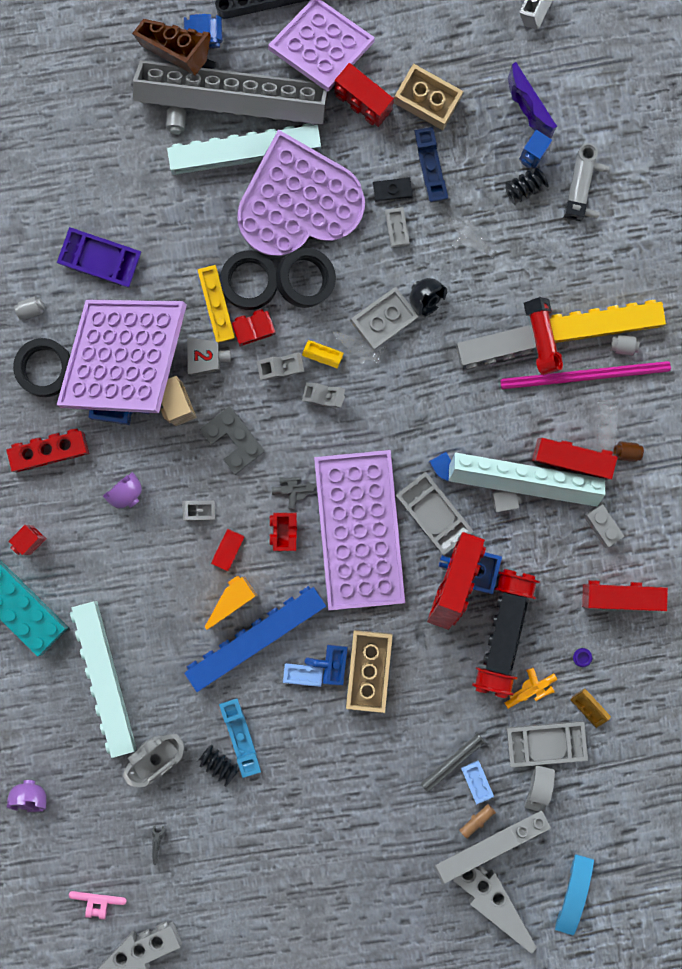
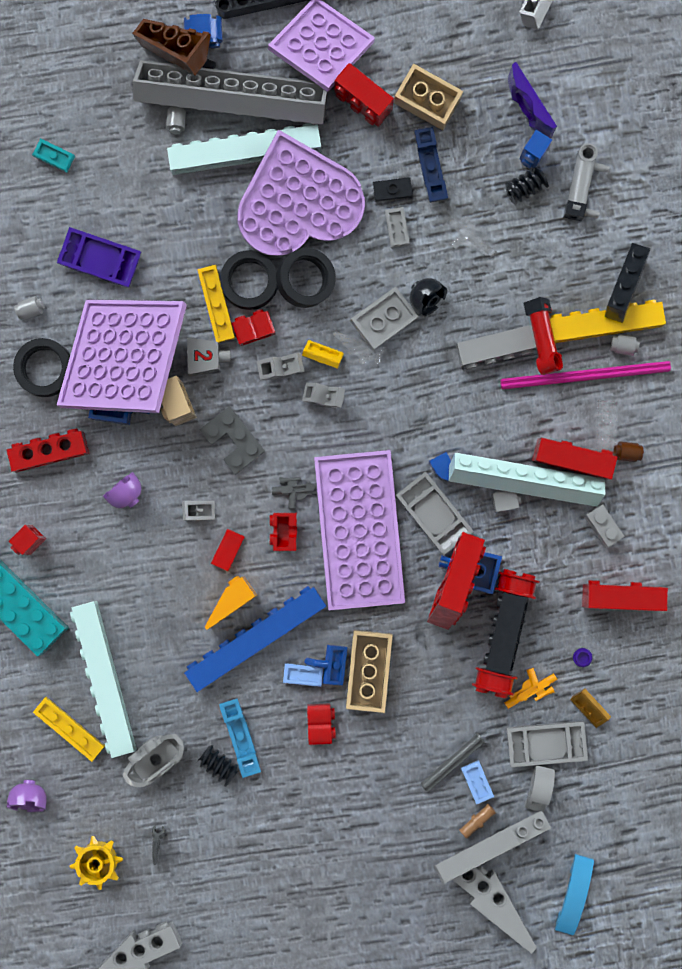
bright pink piece [69,891,126,920] -> none
none -> teal plate [32,138,75,173]
none -> yellow plate [33,697,105,762]
none -> yellow brick [70,836,123,890]
none -> red brick [307,703,336,745]
none -> black brick [605,243,651,323]

